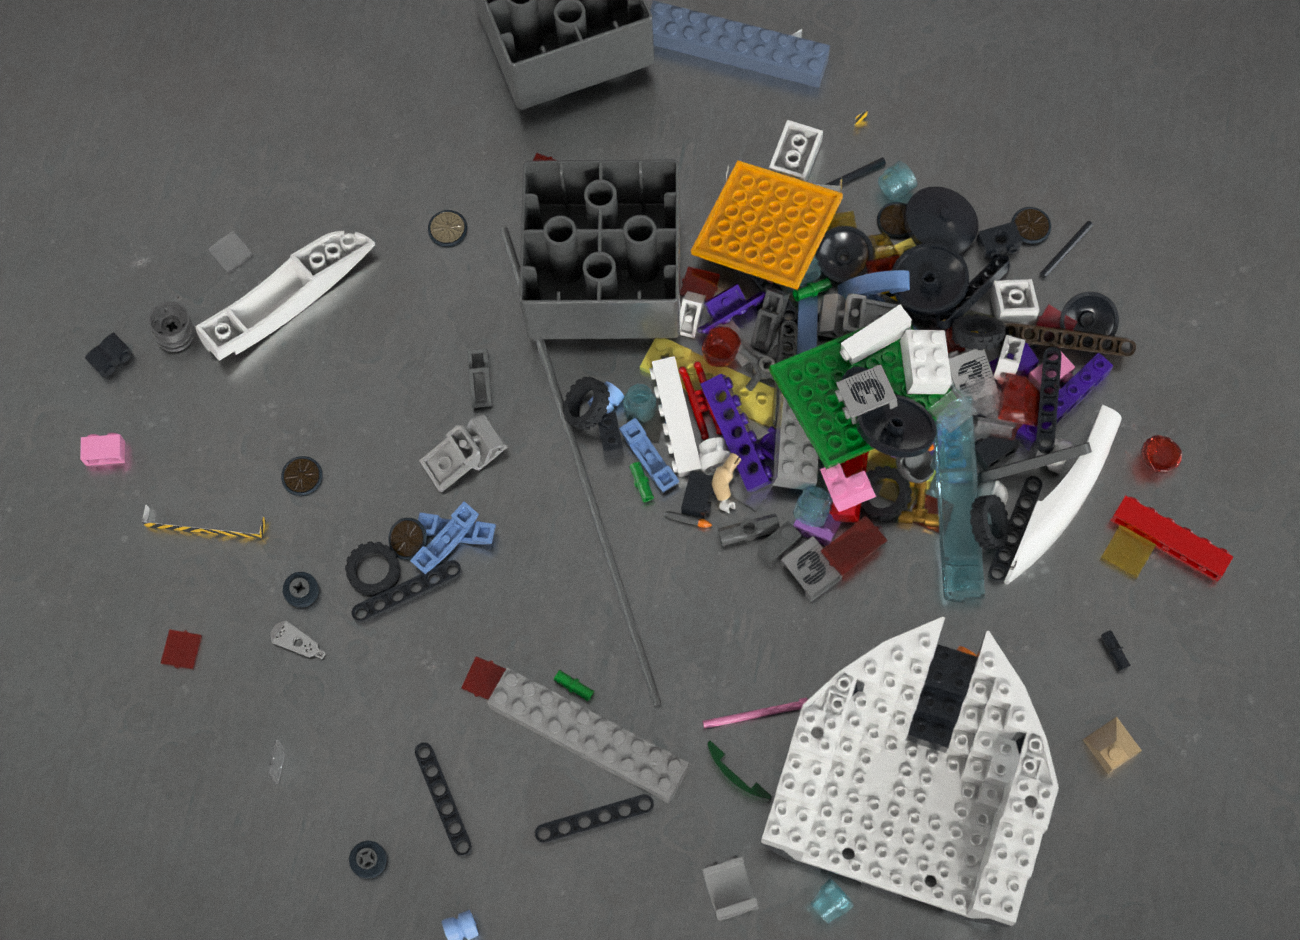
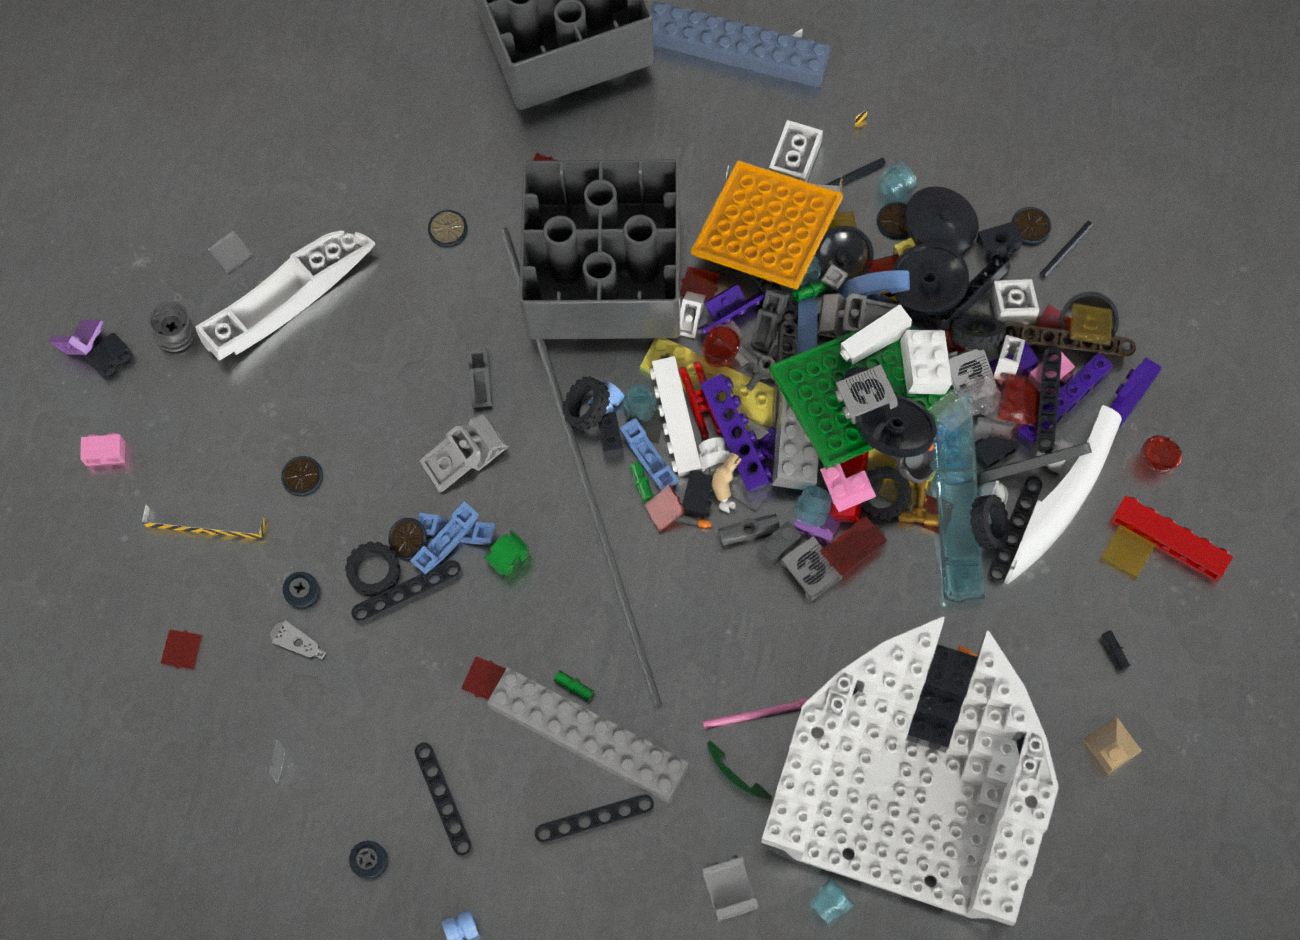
clear yellow slope [868,233,895,271] -> none
none -> medium lavender bracket [49,320,104,355]
none -> green brick [484,530,530,577]
none -> clear red piece [645,485,686,532]
none -> light grey tile [821,264,848,291]
none -> clear yellow tile [1070,303,1112,345]
none -> dark purple bracket [1110,358,1162,428]

